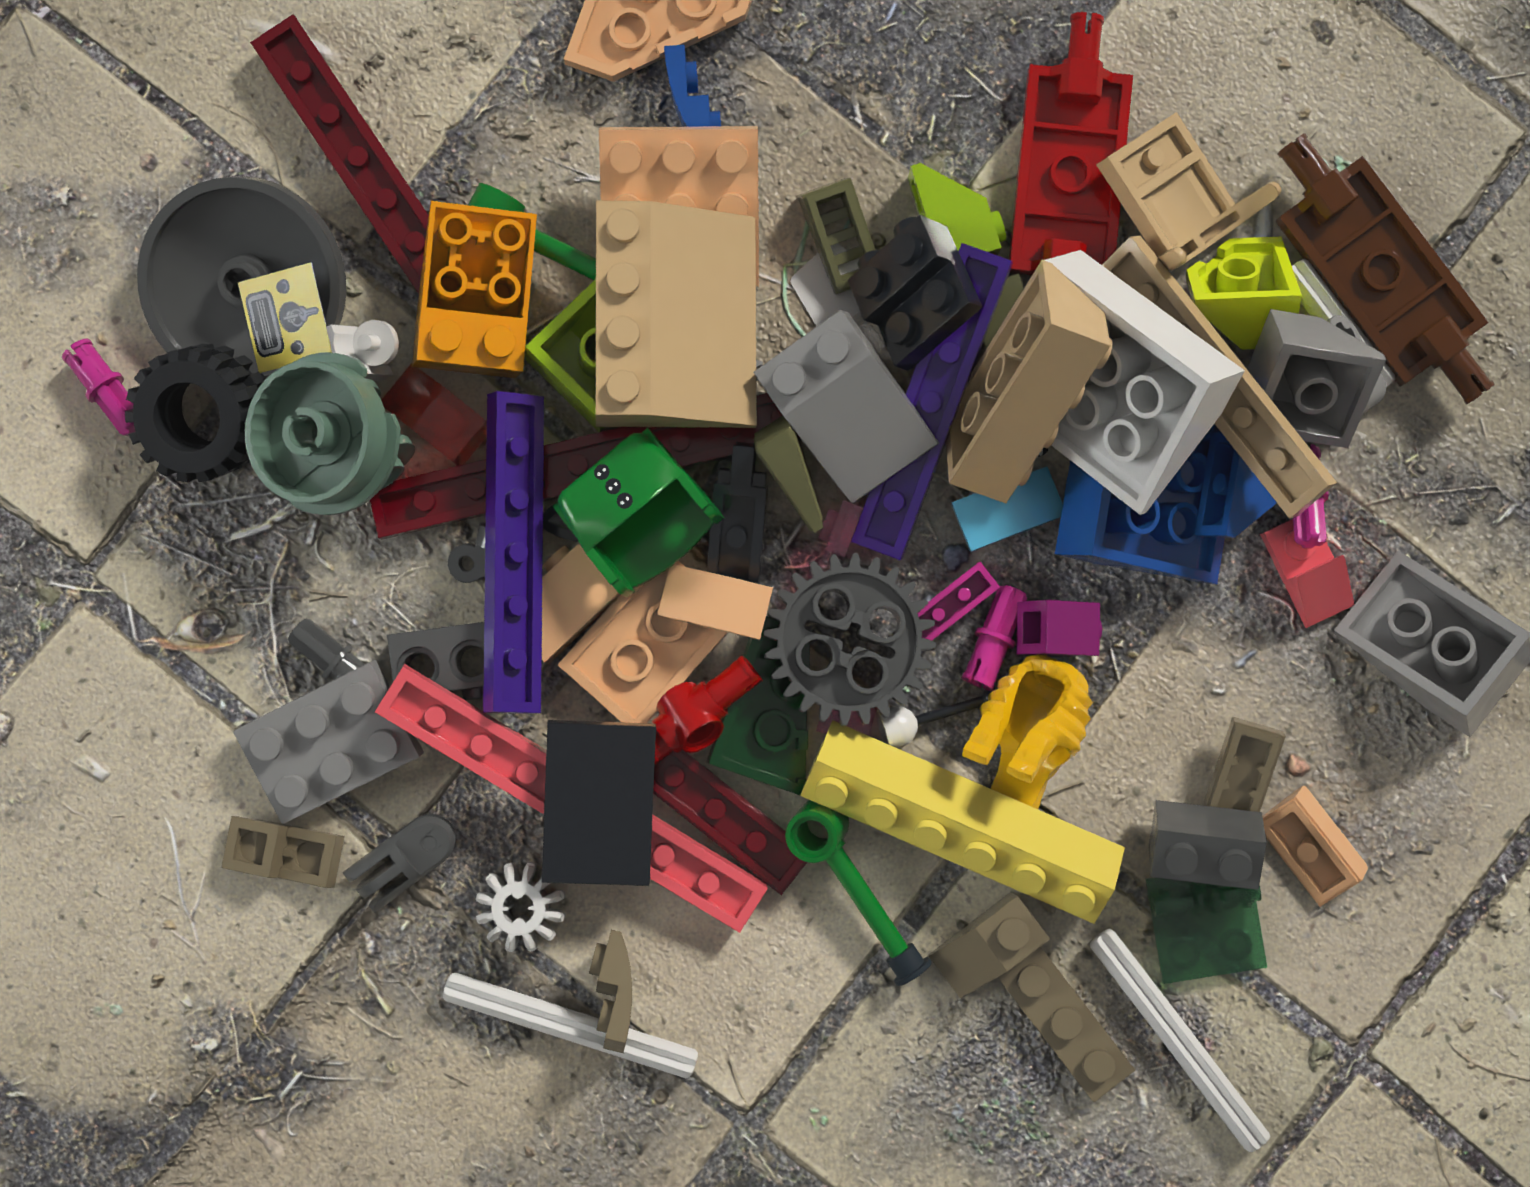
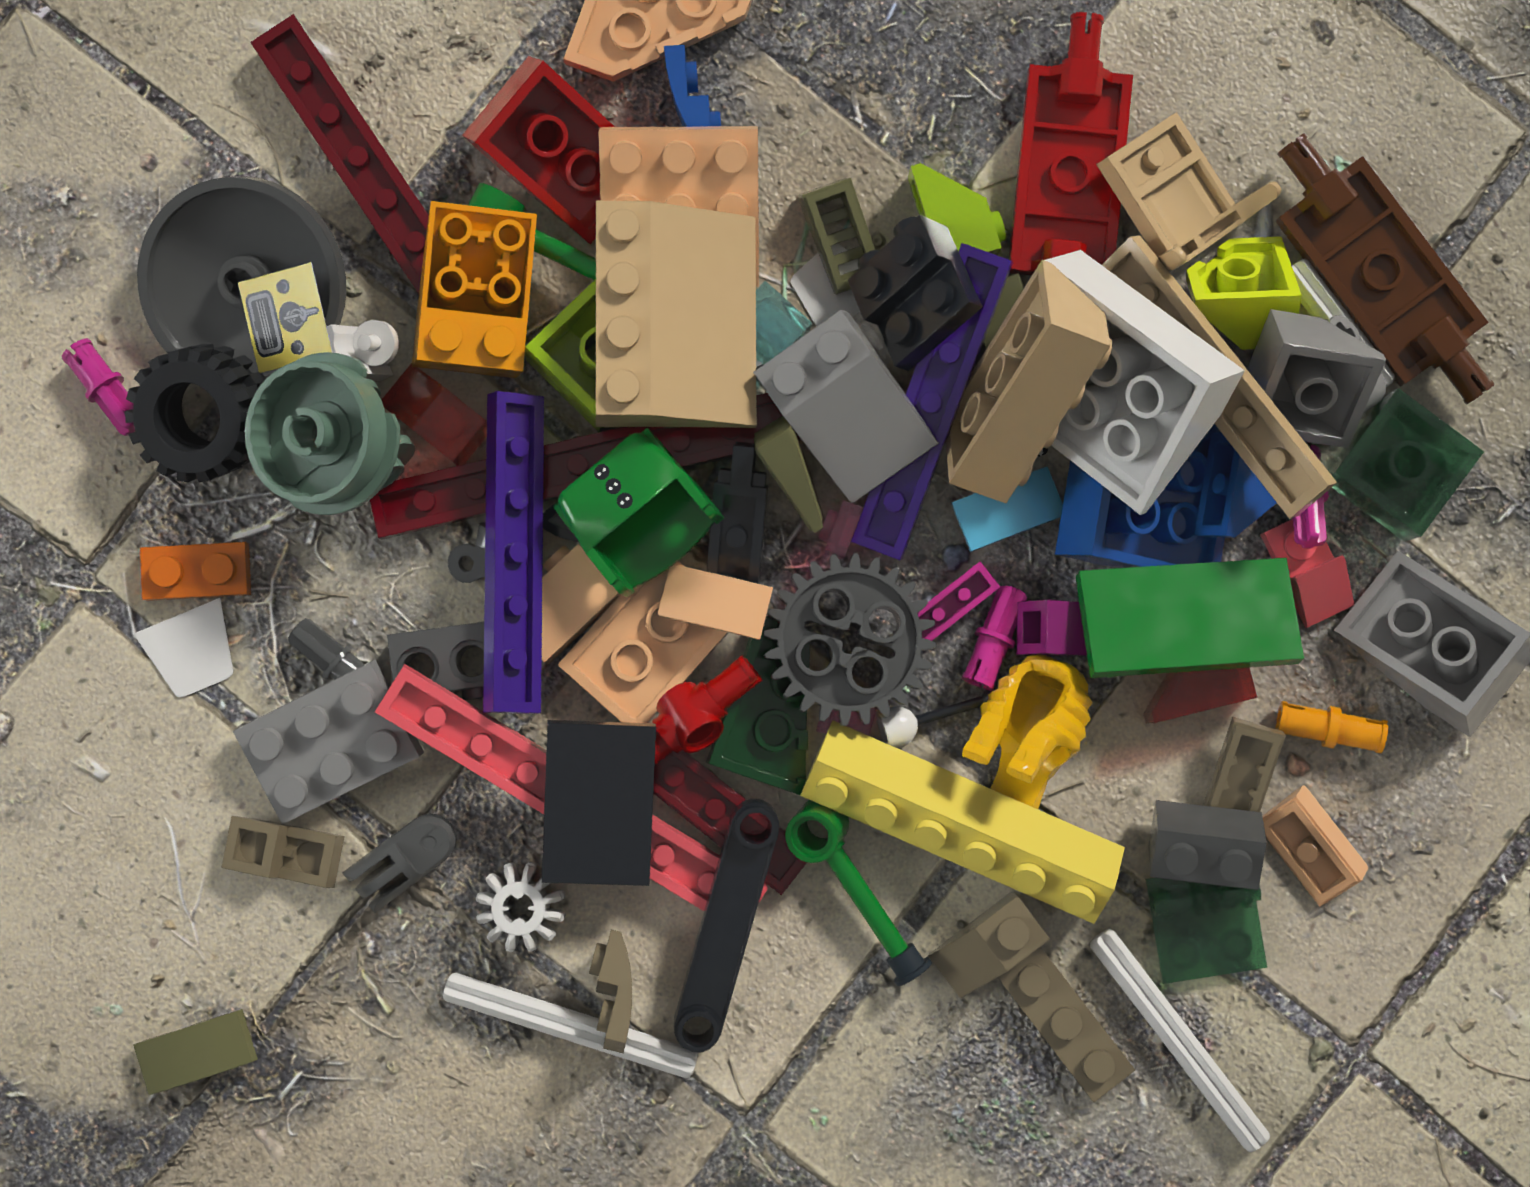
none -> olive slope [133,1009,258,1095]
none -> white sticker [134,598,233,697]
none -> orange plate [140,542,251,601]
none -> red slope [462,56,615,245]
none -> black piece [673,798,779,1053]
none -> clear light blue brick [756,281,812,362]
none -> green tile [1076,558,1304,678]
none -> clear red slope [1143,667,1258,724]
none -> light orange pin [1275,701,1388,754]
none -> clear green brick [1328,388,1484,542]

